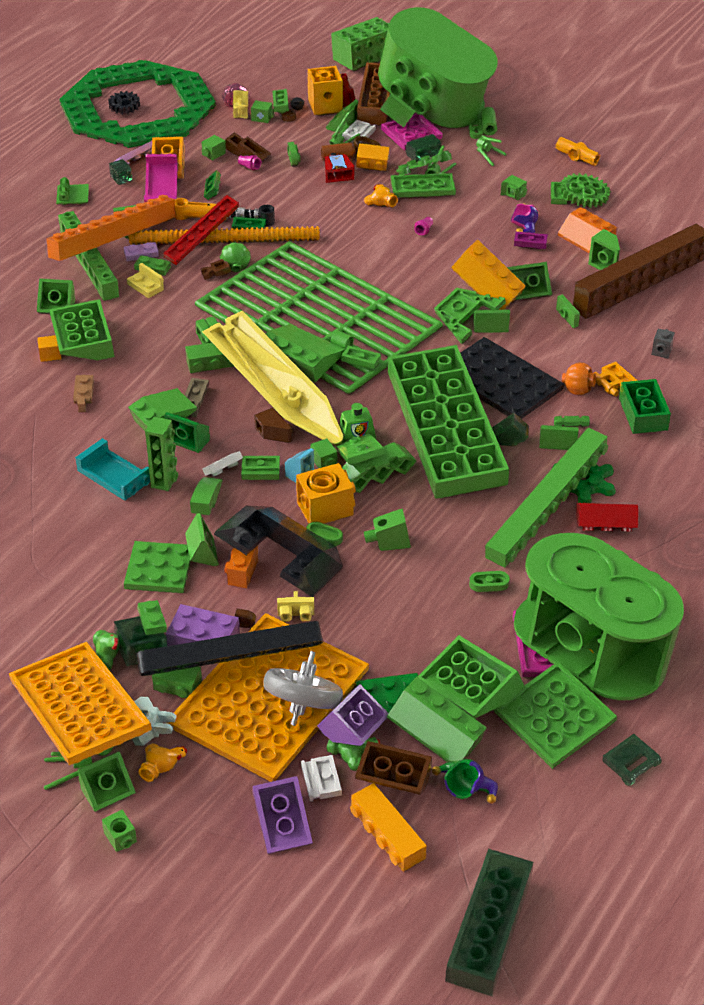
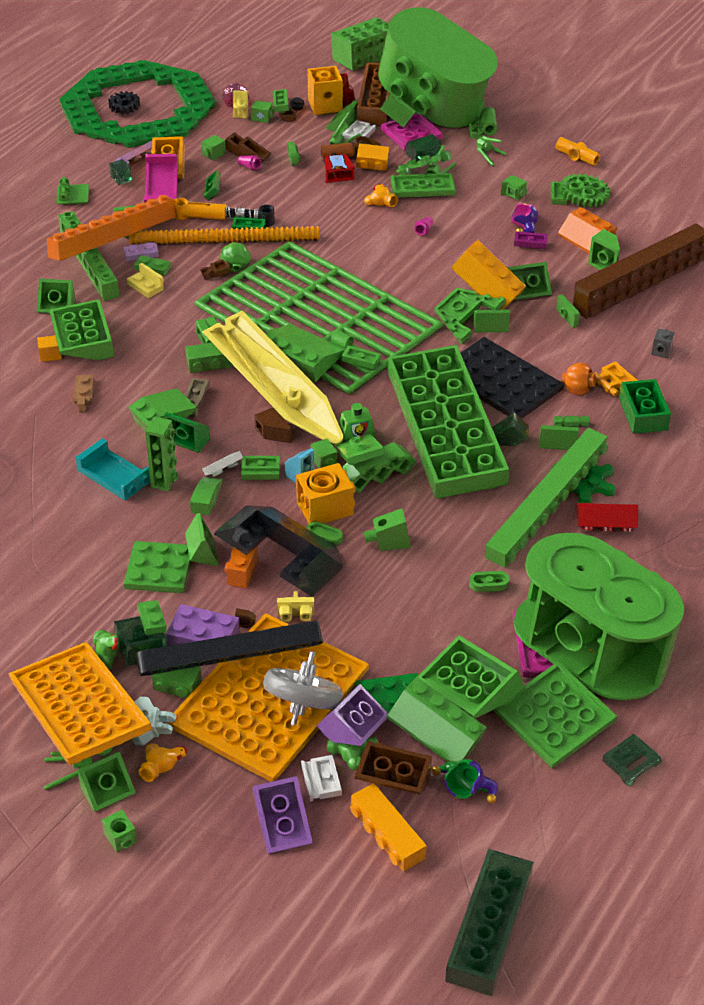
red plate [163,195,239,265] -> none

